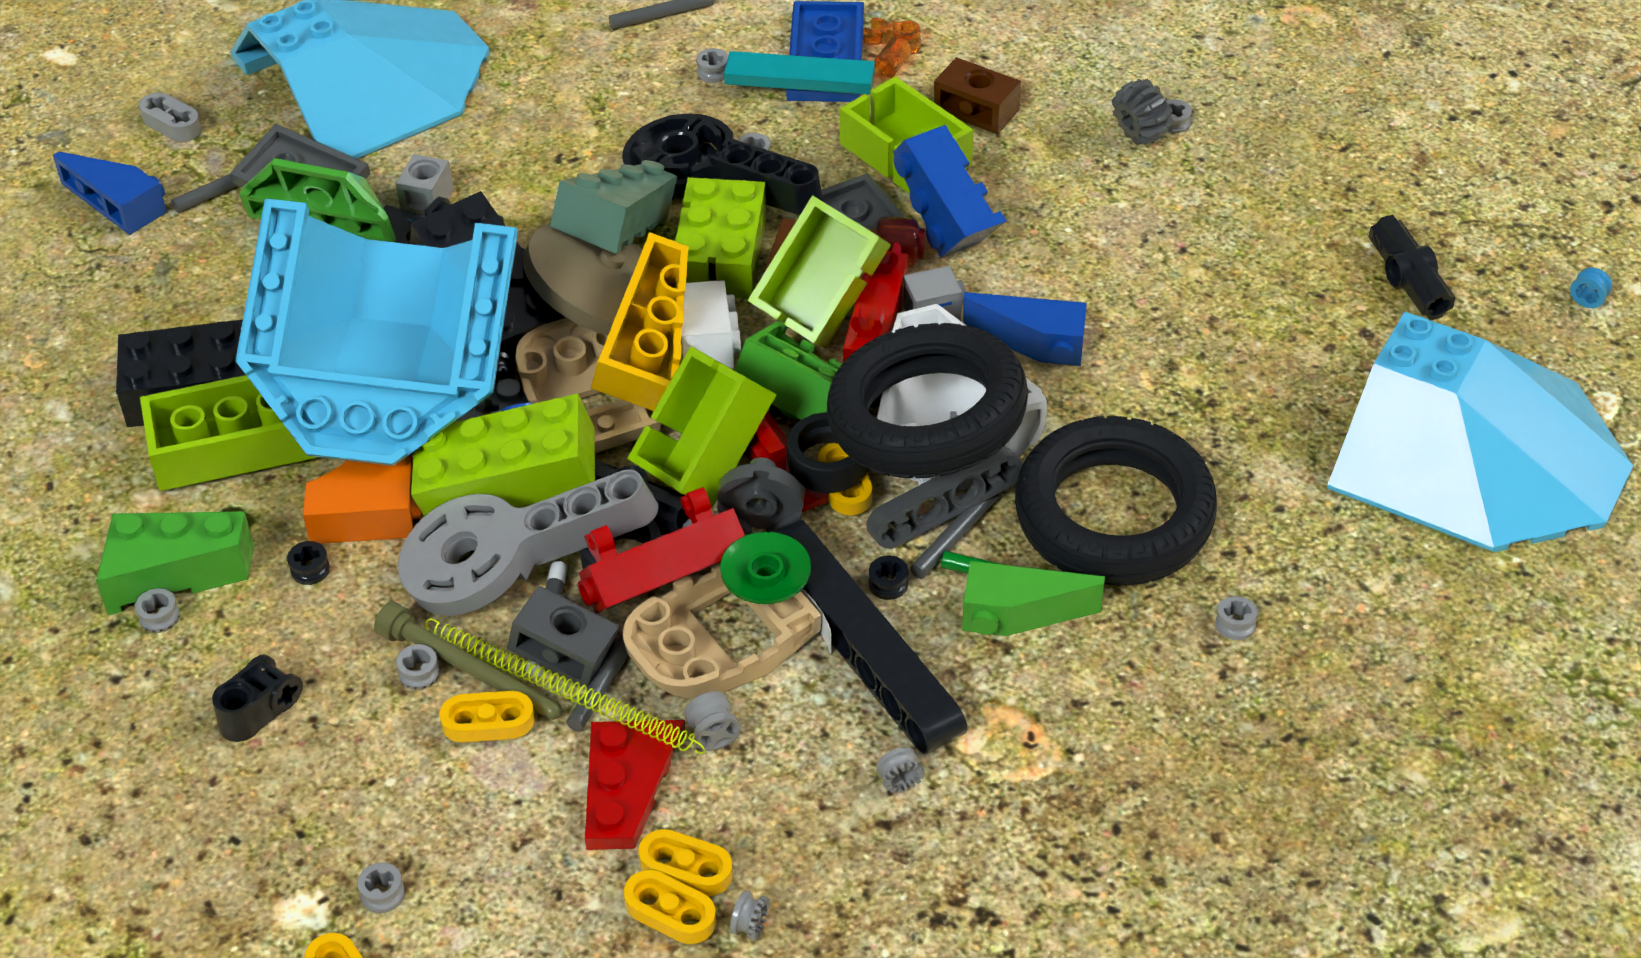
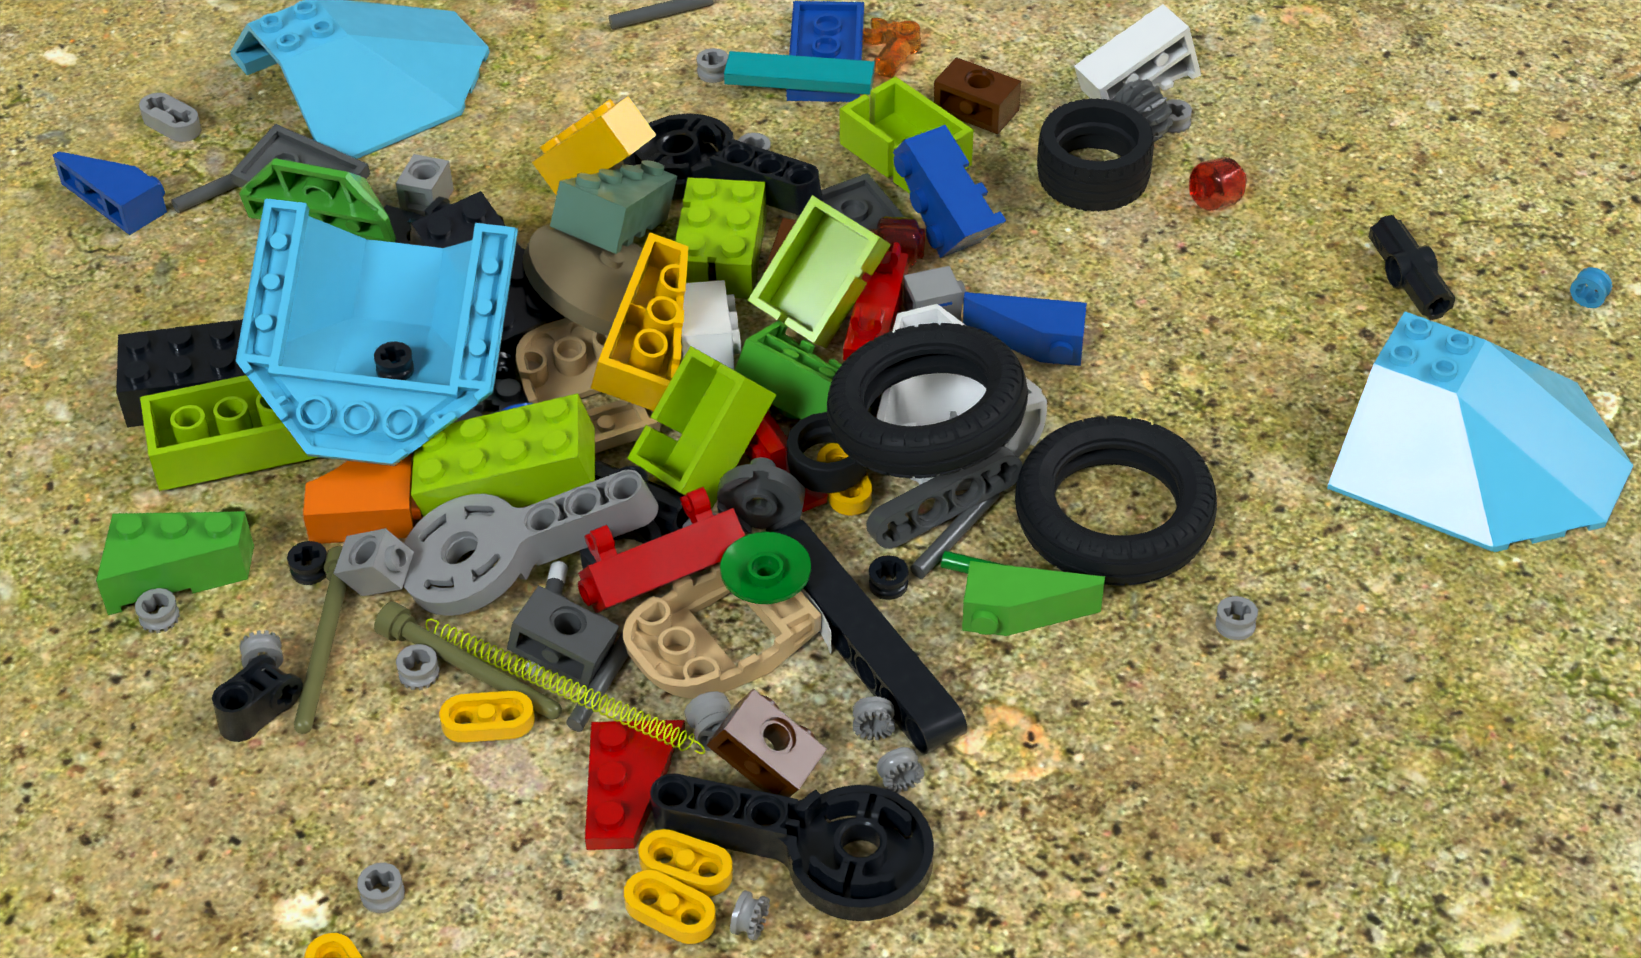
none -> light grey bush [239,630,283,671]
none -> olive piece [294,546,347,734]
none -> light grey brick [334,528,414,596]
none -> black bush [374,341,414,380]
none -> yellow wedge [532,96,656,195]
none -> black beam [650,773,934,921]
none -> brick [706,689,827,797]
none -> light grey bush [853,696,895,740]
none -> black tyre [1037,98,1154,212]
none -> white wedge [1074,4,1201,100]
none -> clear red head [1189,157,1247,211]

